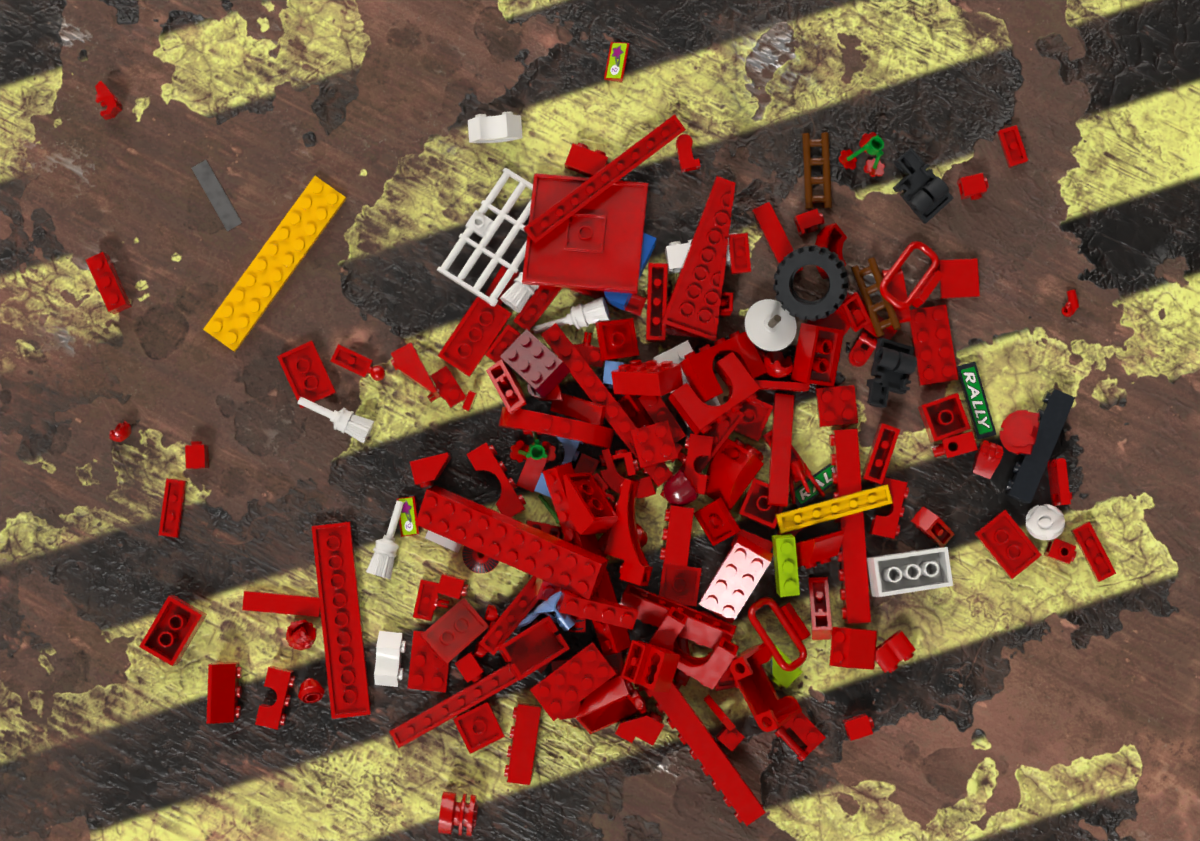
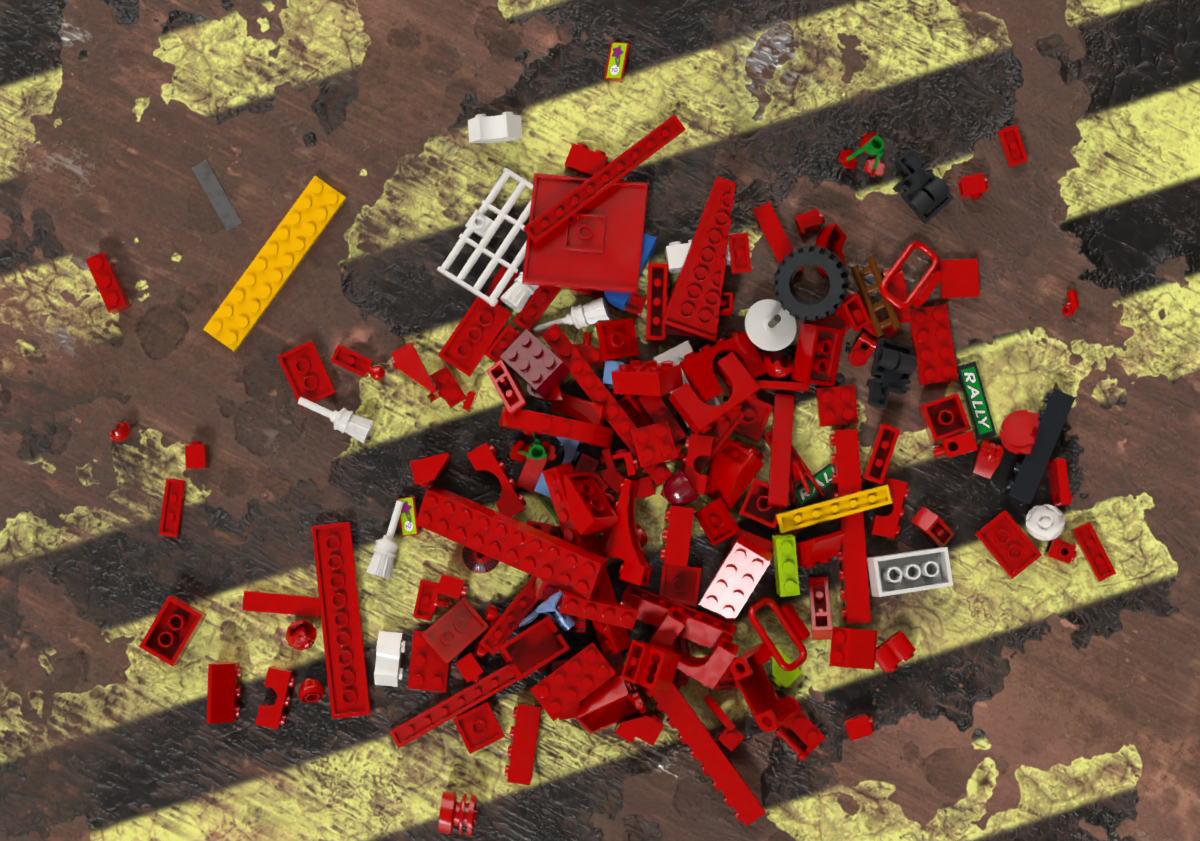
red hand [95,81,122,120] -> none
white sticker [425,530,461,553] -> none
red leg [676,134,701,173] -> none
reddish brown bar [802,132,832,210] -> none

